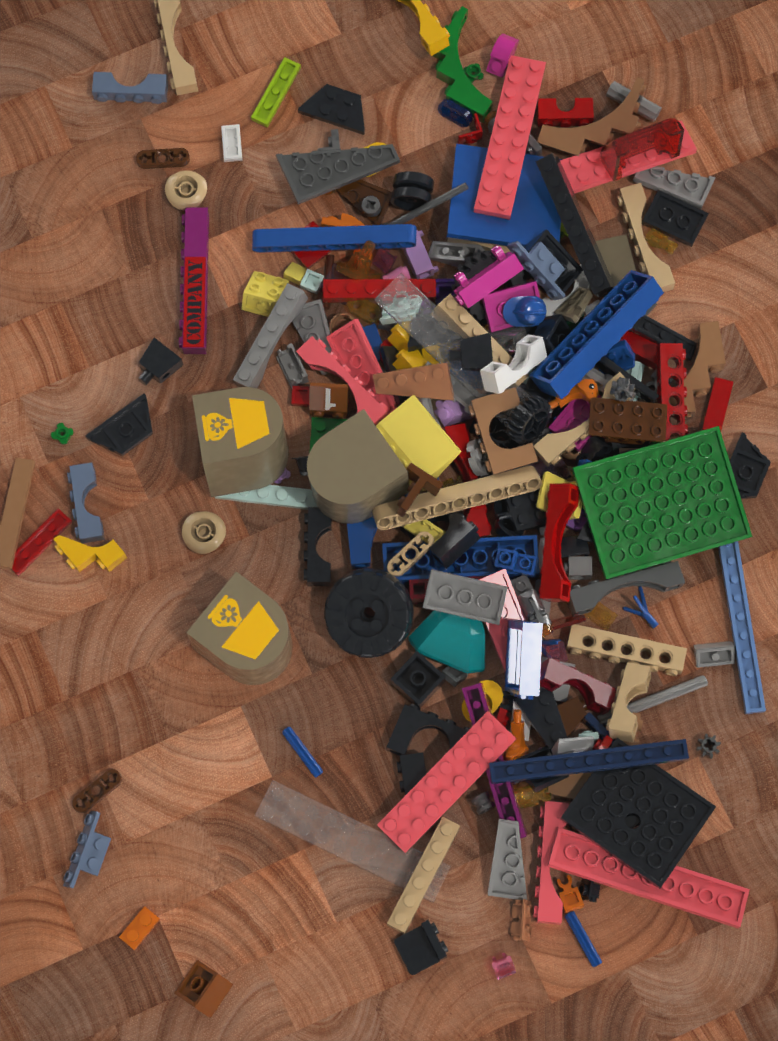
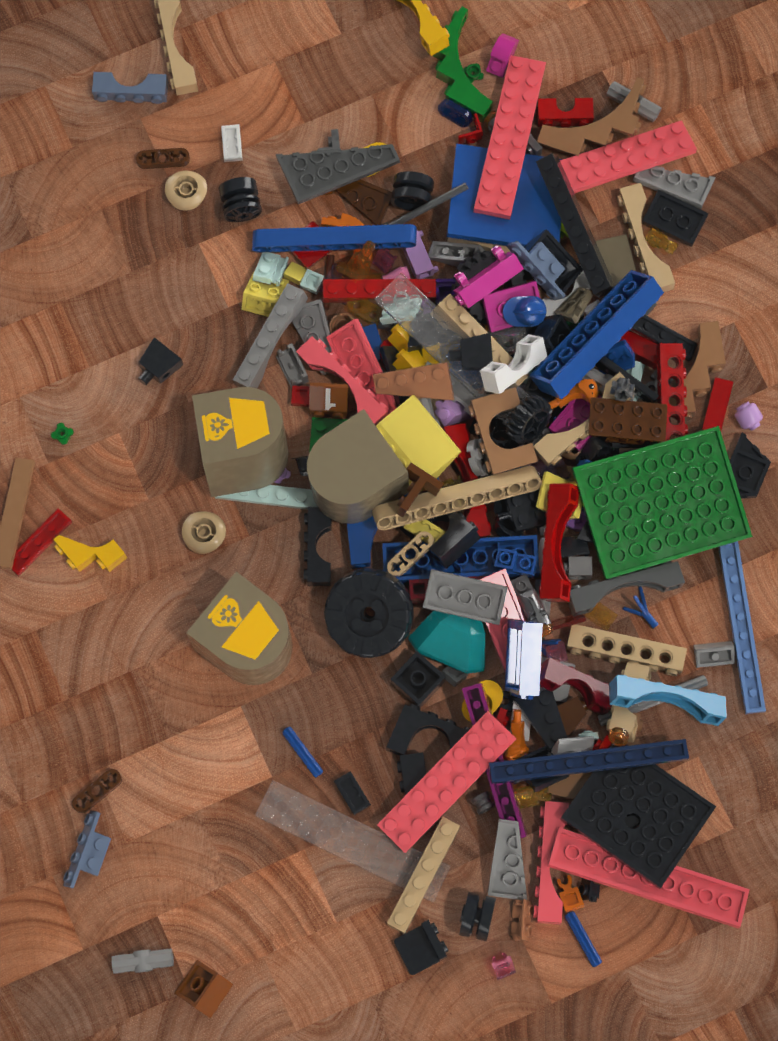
sand blue arch [67,462,105,544] -> none
black wing [85,393,153,456] -> none
orange plate [119,906,160,950] -> none
brick [179,207,209,354] -> none
lime plate [251,57,301,128] -> none
black wing [298,84,365,135] -> none
flat silver wheel [362,196,381,217] -> none
dark blue tile [583,712,615,748] -> none
clear red windscreen [600,118,684,181] -> none
dark grey gear [696,734,721,759] -> none
none -> light grey piece [111,948,174,974]
none -> black wheel [218,177,262,222]
none -> light aqua plate [253,252,289,287]
none -> black plate [334,771,371,816]
none -> black wheel [459,892,496,942]
none -> clear orange tile [608,727,630,746]
none -> dark azure arch [609,675,727,726]
none -> lavender head [734,401,763,431]

